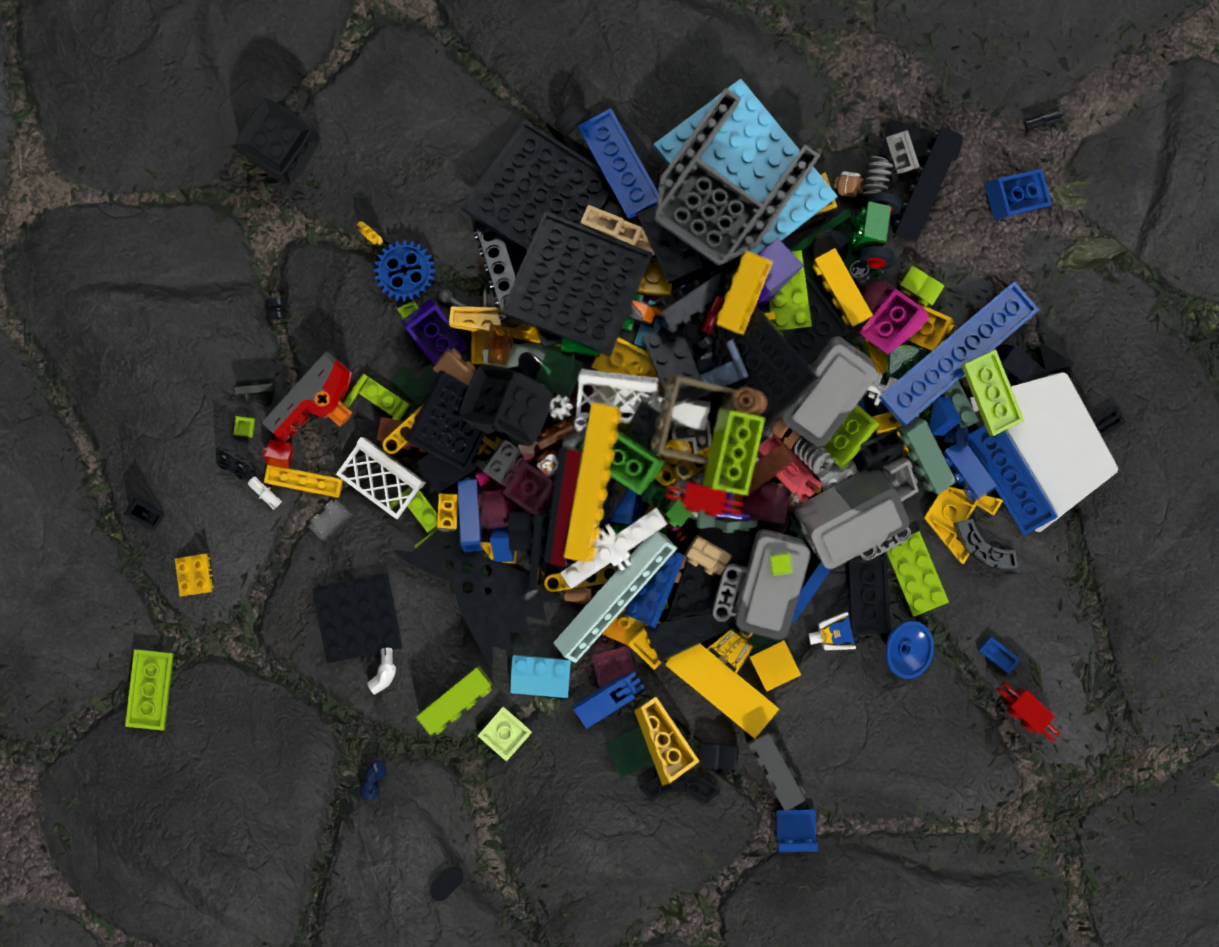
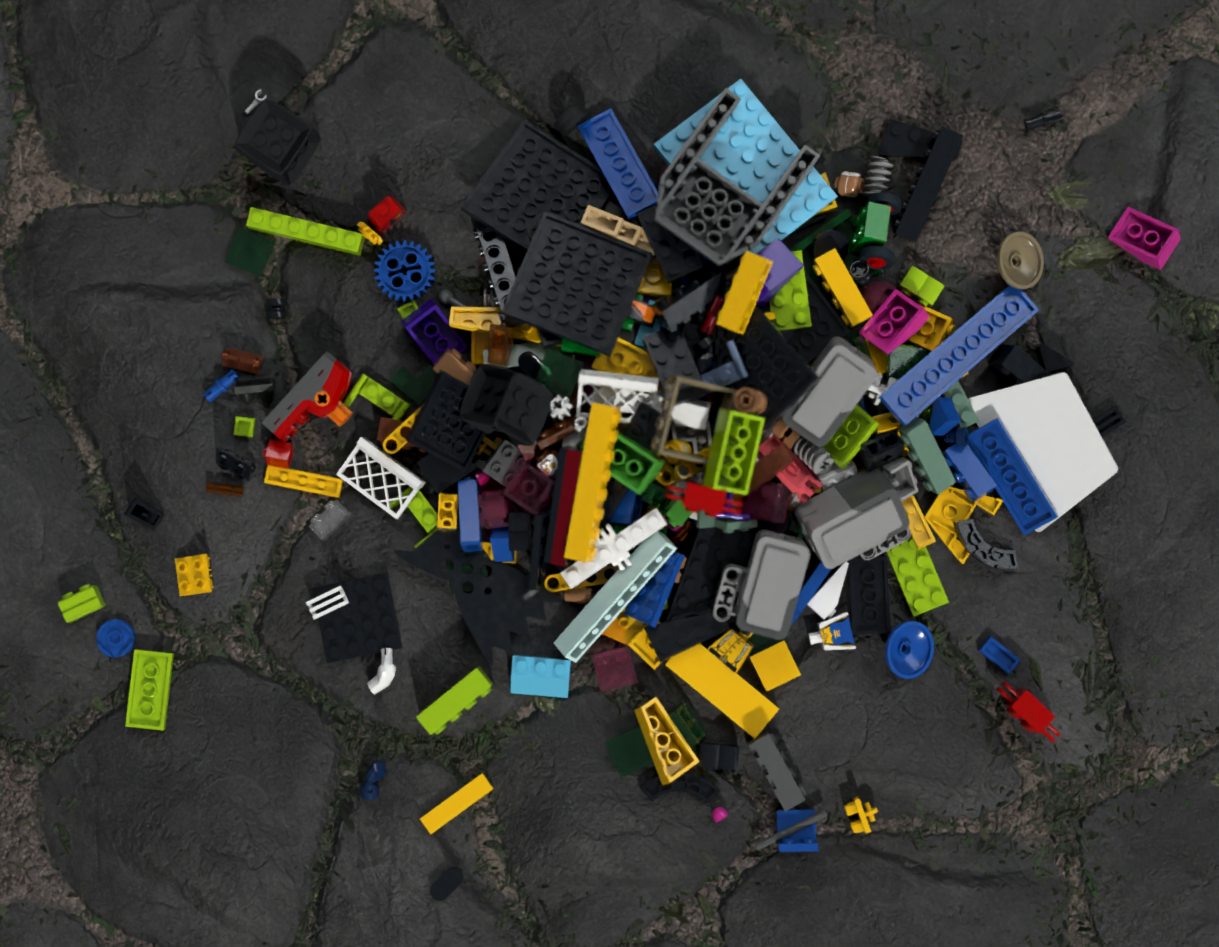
white axle [248,477,282,510] -> none
yellowish green plate [478,706,532,761] -> none
blue hinge [573,671,645,729] -> none
tan brick [685,534,731,576] -> none
lime tile [769,552,793,576] -> none
light grey hinge [885,130,920,174] -> none
lime plate [961,350,1024,436] -> none
blue slope [984,169,1052,221] -> none
none -> lime brick [58,584,106,623]
none -> blue tile [96,619,136,658]
none -> blue pin [203,369,240,403]
none -> reddish brown axle [206,482,244,497]
none -> copper hinge [221,347,263,374]
none -> clear green plate [225,227,276,277]
none -> white hand [245,90,267,114]
none -> lime brick [246,207,365,256]
none -> white tile [306,586,350,620]
none -> red torso [368,196,407,236]
none -> yellow tile [420,773,494,834]
none -> clear green plate [670,701,706,747]
none -> dark pink hinge [712,807,729,823]
none -> dark grey bar [755,810,827,851]
none -> white slope [807,562,849,619]
none -> yellow hips [844,797,878,834]
none -> yellow tile [902,495,936,550]
none -> dark tan dish [997,232,1044,289]
none -> dark pink slope [1108,207,1181,270]

